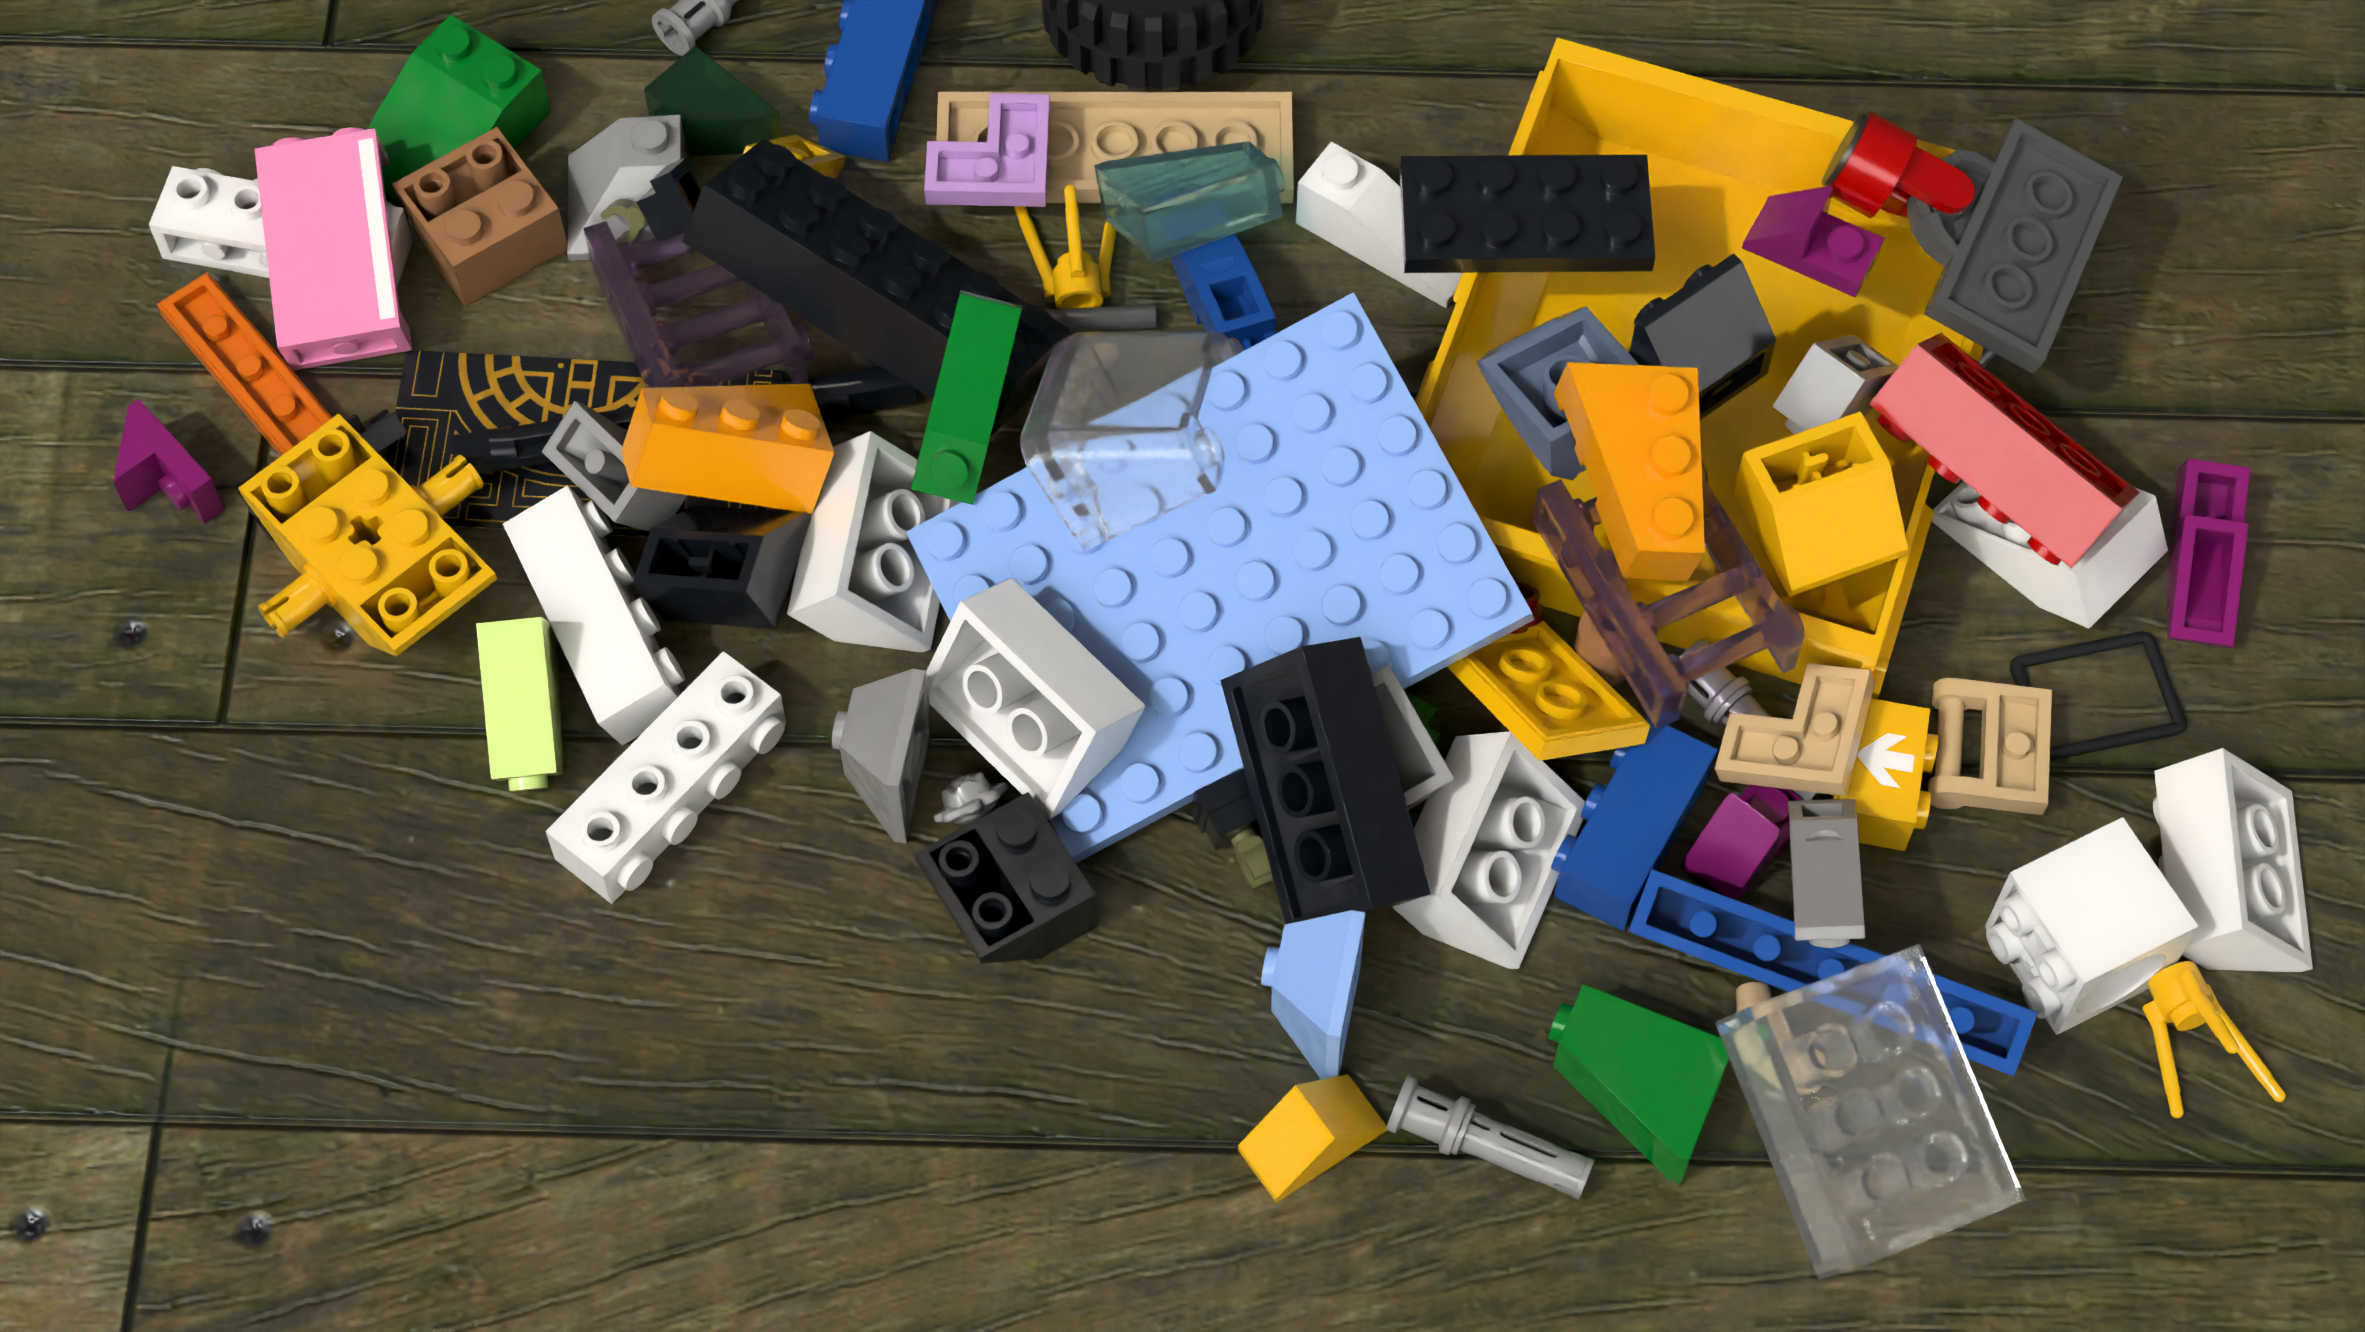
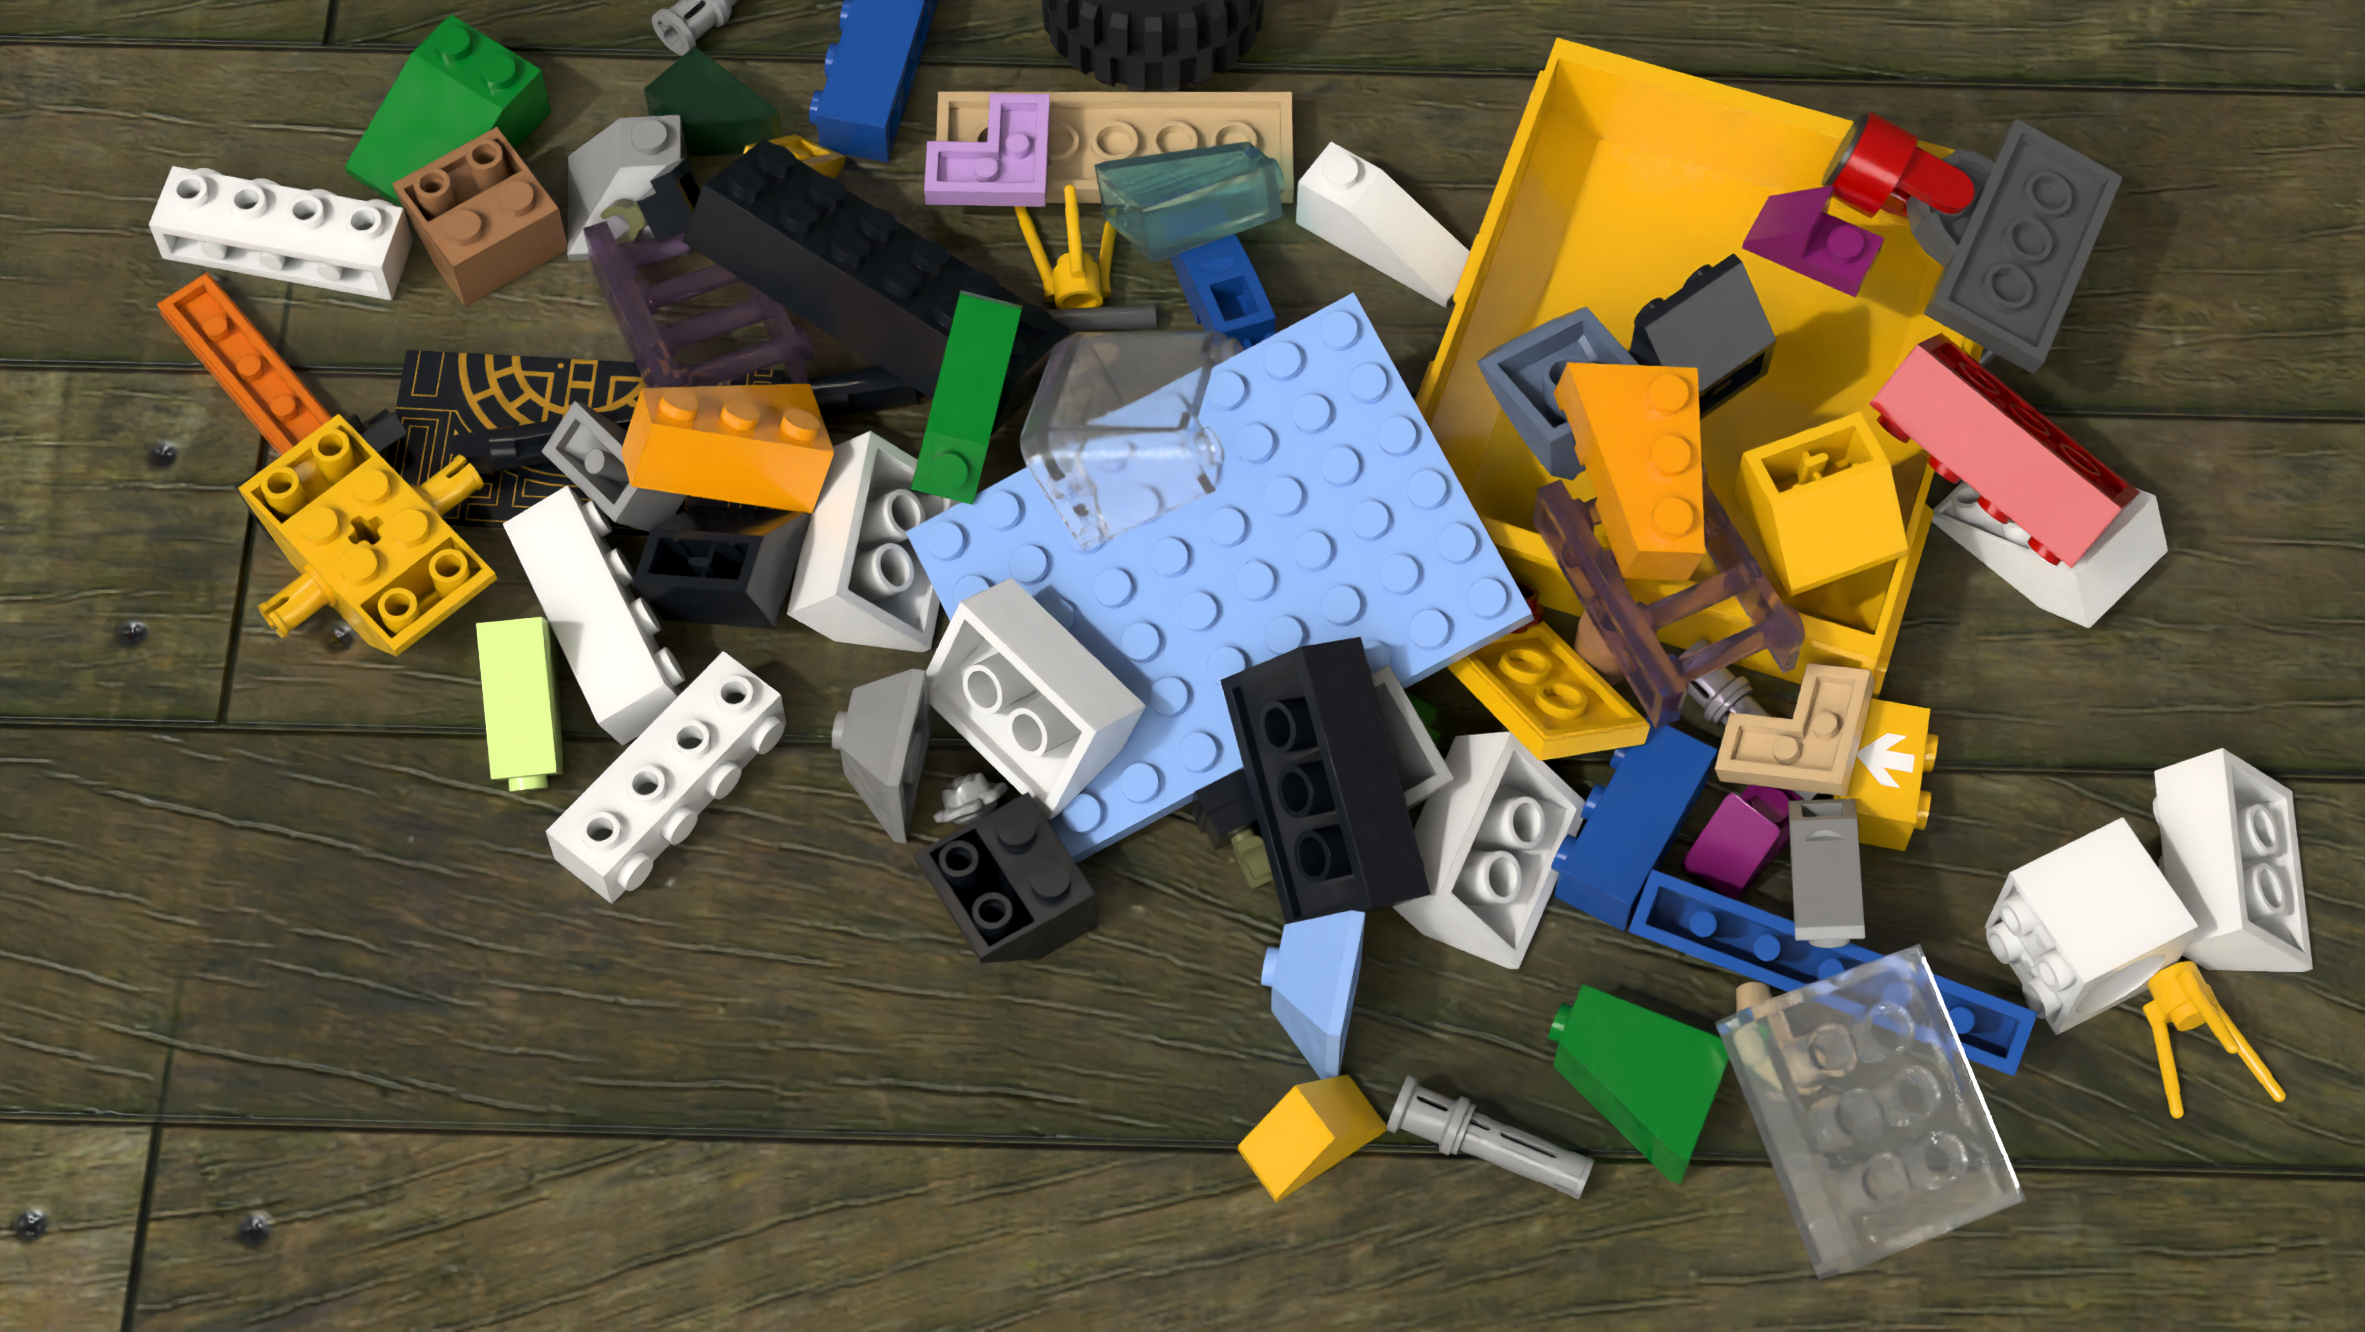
magenta slope [114,399,225,524] -> none
bright pink panel [255,127,412,371] -> none
black plate [1400,155,1656,273] -> none
light grey slope [1772,335,1899,434] -> none
tan plate [1928,678,2052,815] -> none
black piece [2010,631,2186,760] -> none
magenta slope [2167,458,2251,649] -> none

